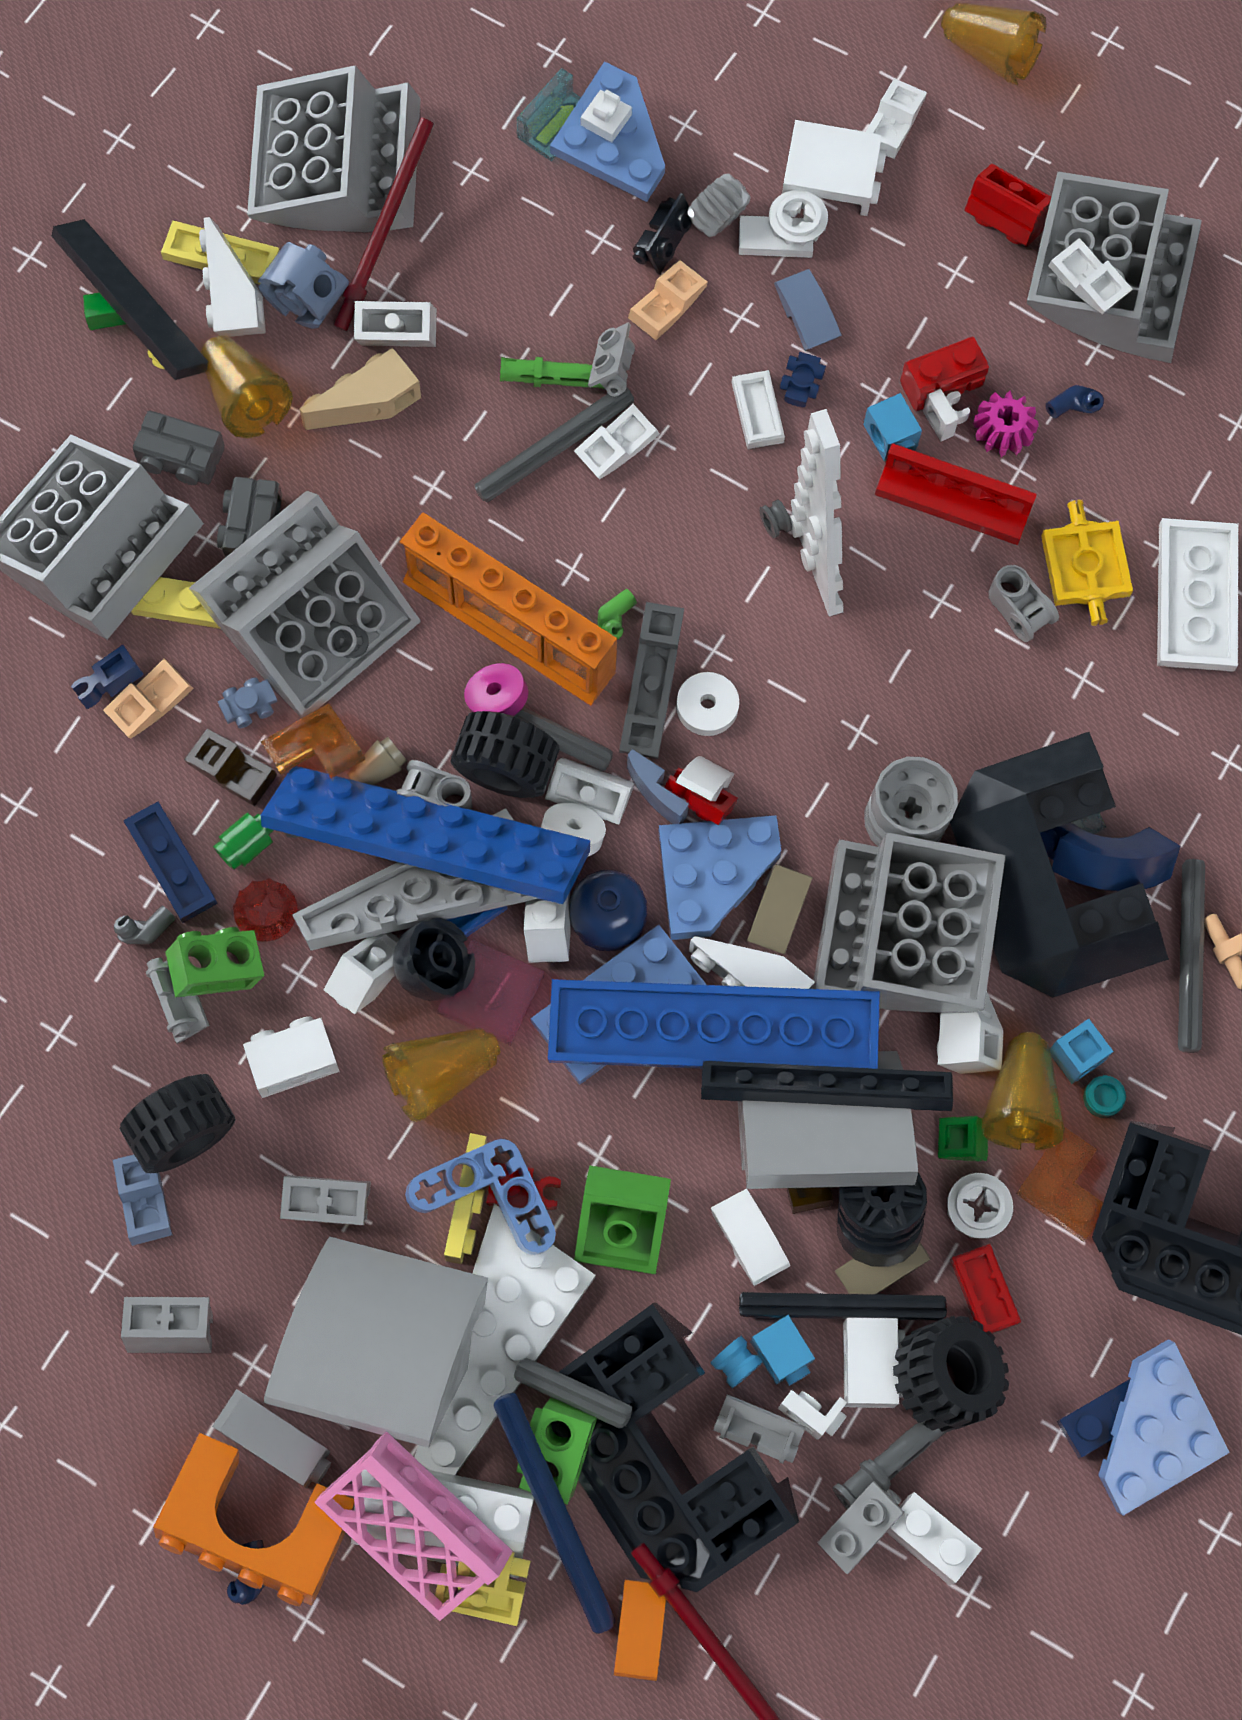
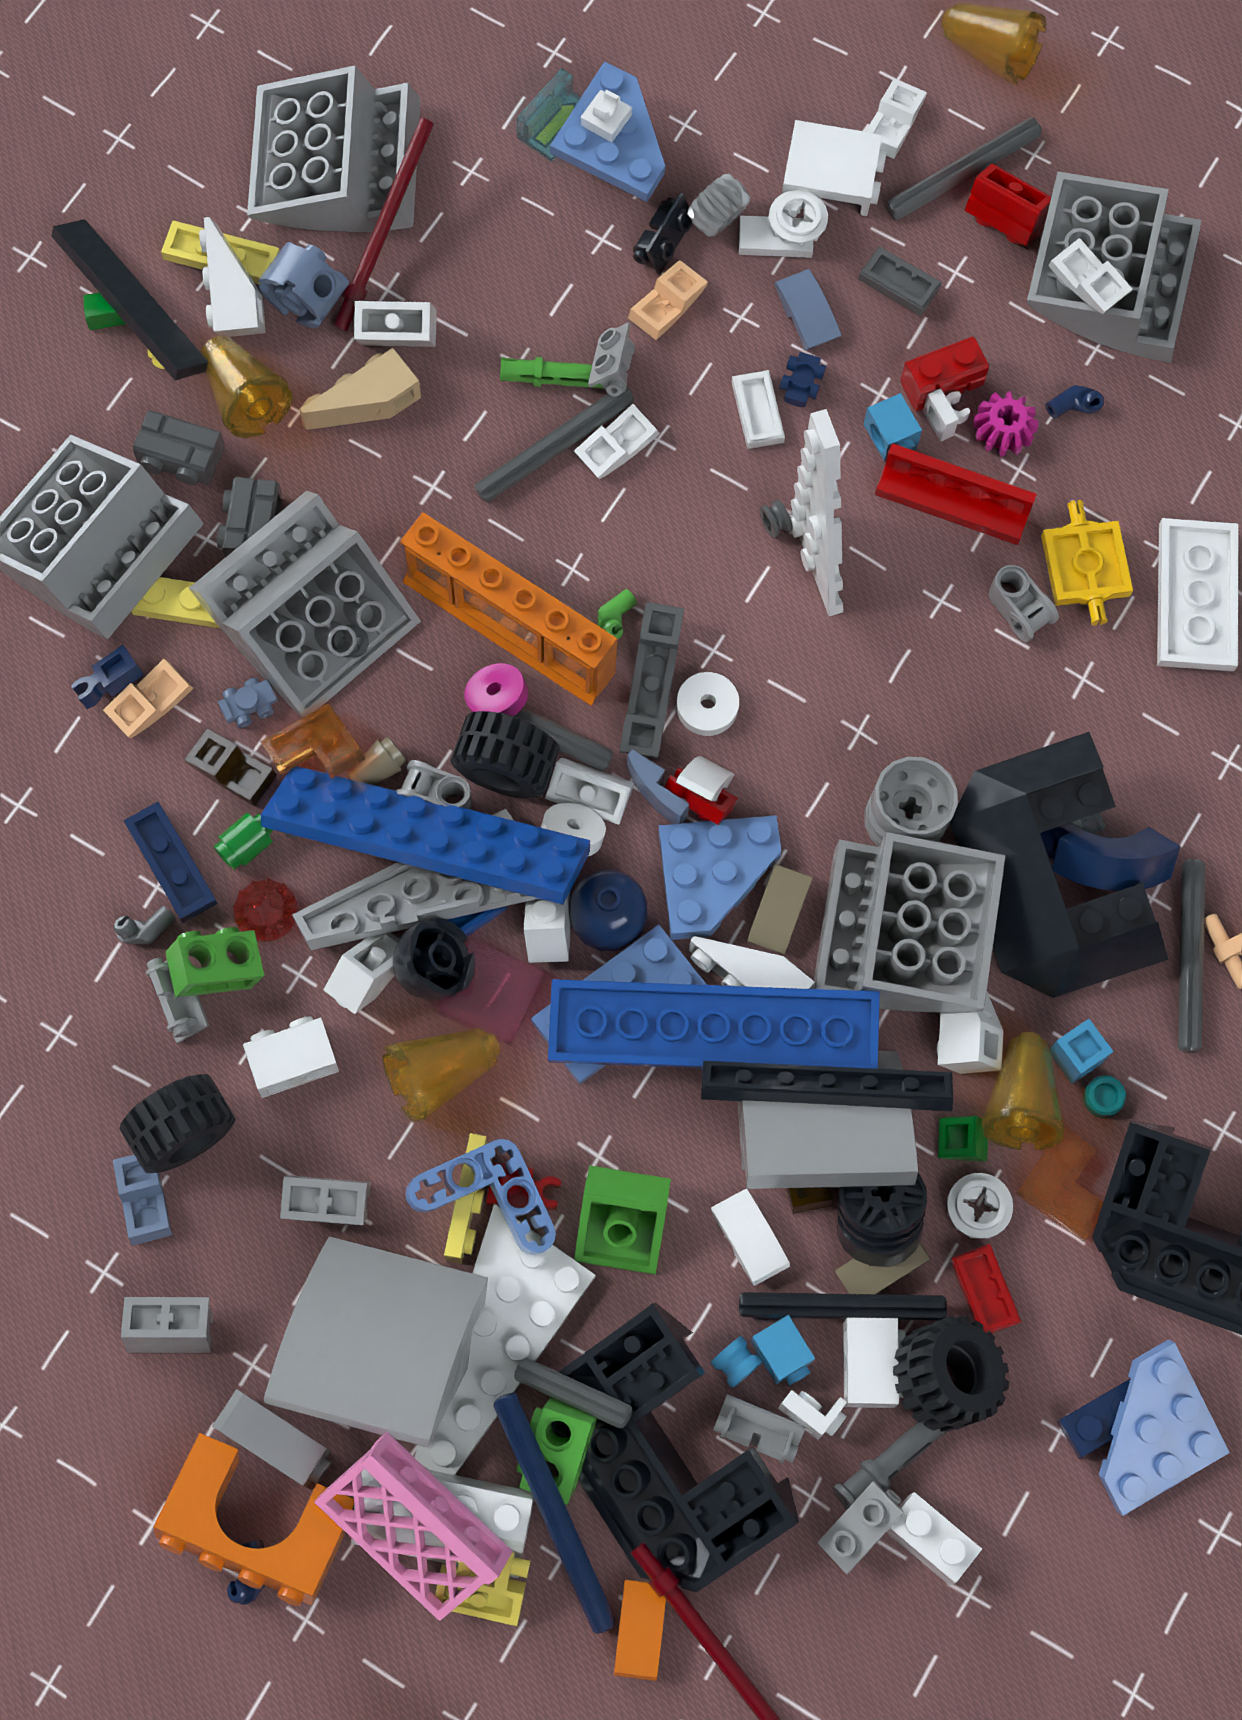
none -> dark grey plate [858,246,942,316]
none -> dark grey axle [887,117,1042,220]

